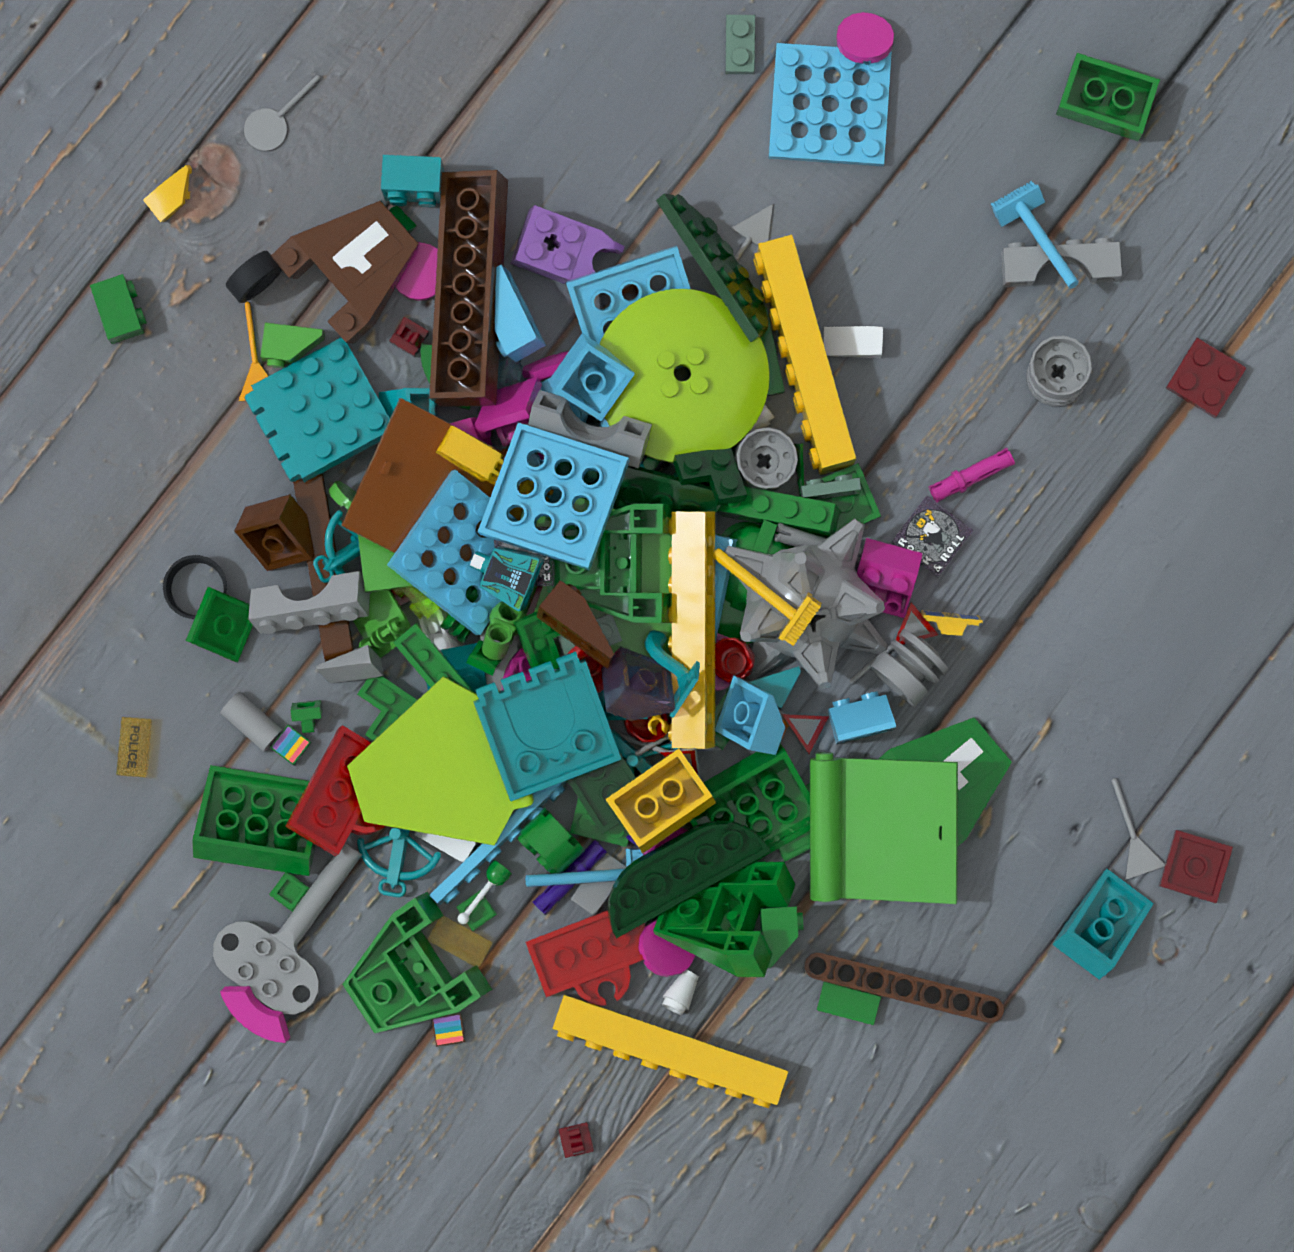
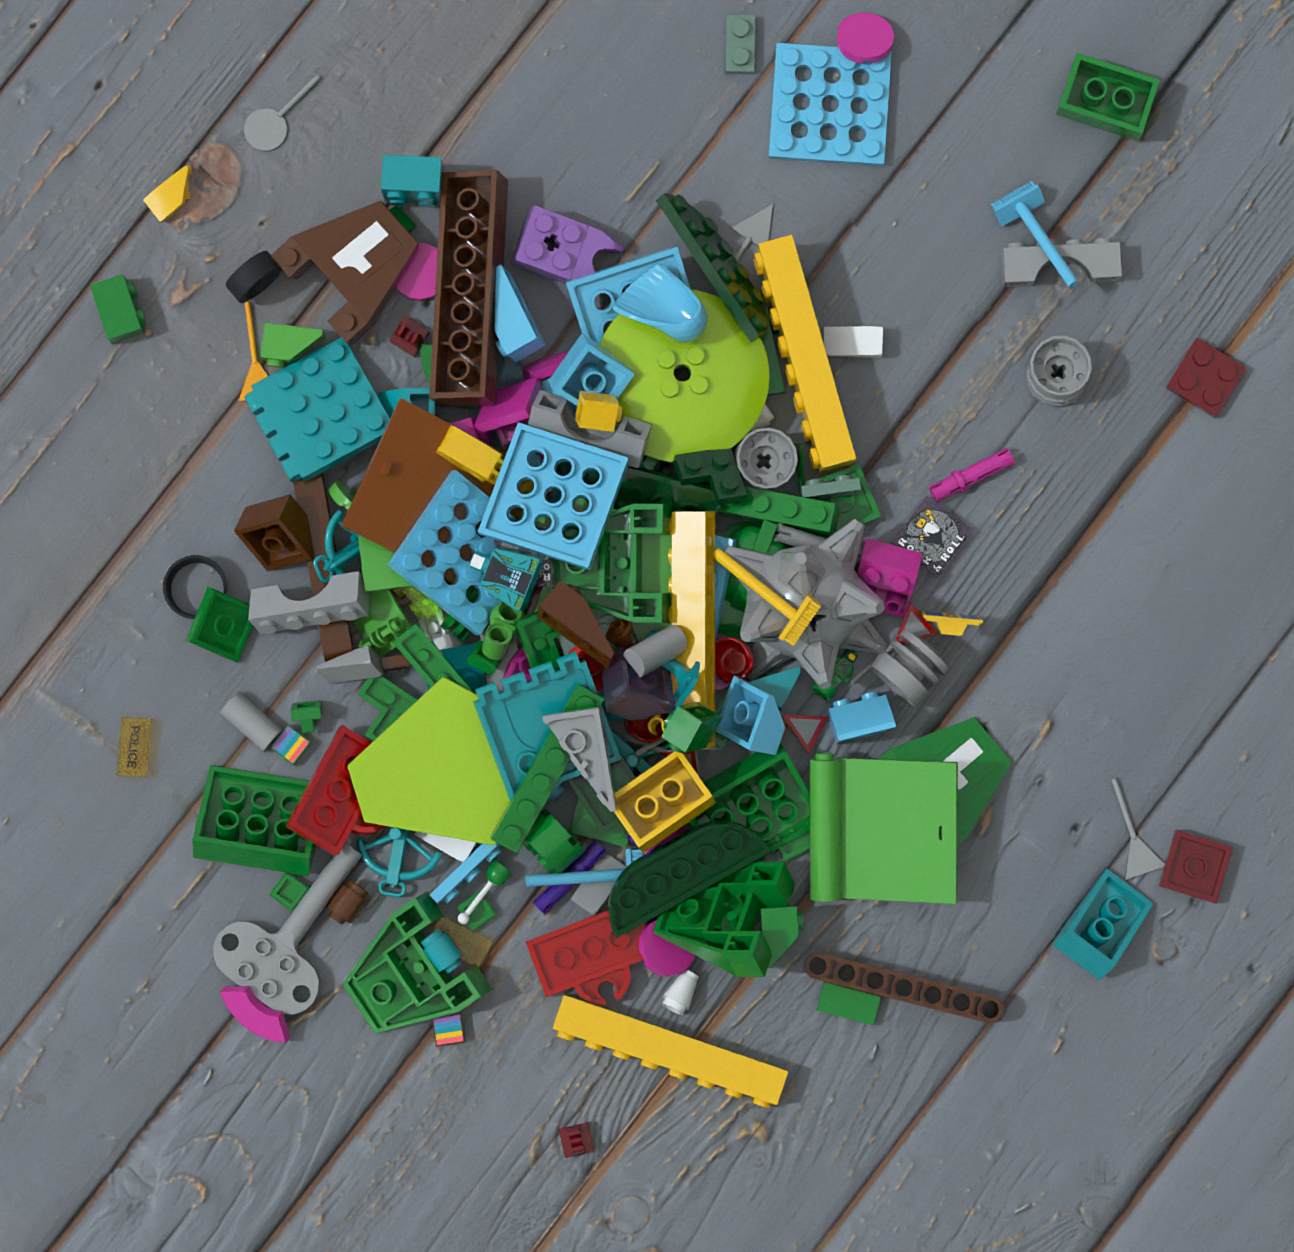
none -> reddish brown brick [327,880,369,925]
none -> reddish brown tile [381,655,412,671]
none -> teal brick [420,928,463,974]
none -> green plate [490,683,604,853]
none -> light grey wing [542,707,617,812]
none -> yellow brick [575,391,622,432]
none -> reddish brown cone [606,620,638,652]
none -> medium azure hair [613,264,708,343]
none -> light grey brick [623,625,687,677]
none -> green brick [661,702,723,753]
none -> green piece [811,650,857,702]

